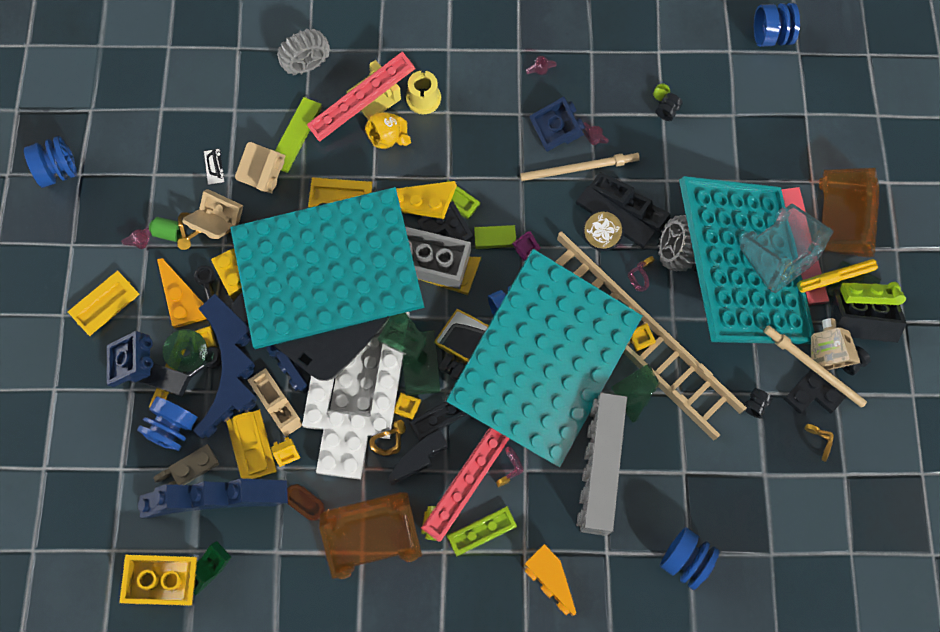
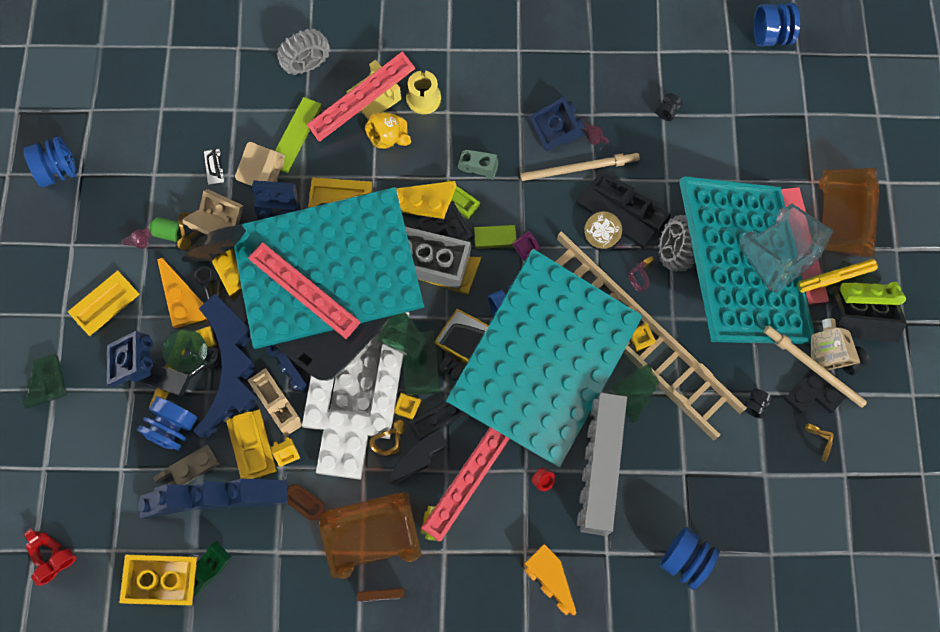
lime tile [447,506,517,557] -> none
clear pink piece [496,446,524,487] -> none
clear pink piece [526,56,557,75] -> none
lime hinge [653,83,670,101] -> none
none -> clear green wing [22,354,68,409]
none -> red piece [24,529,77,586]
none -> black slope [181,225,246,262]
none -> coral tile [248,242,360,339]
none -> dark blue plate [252,180,301,220]
none -> reddish brown tile [357,588,405,602]
none -> sand green leg [458,150,499,180]
none -> red tile [532,468,556,491]

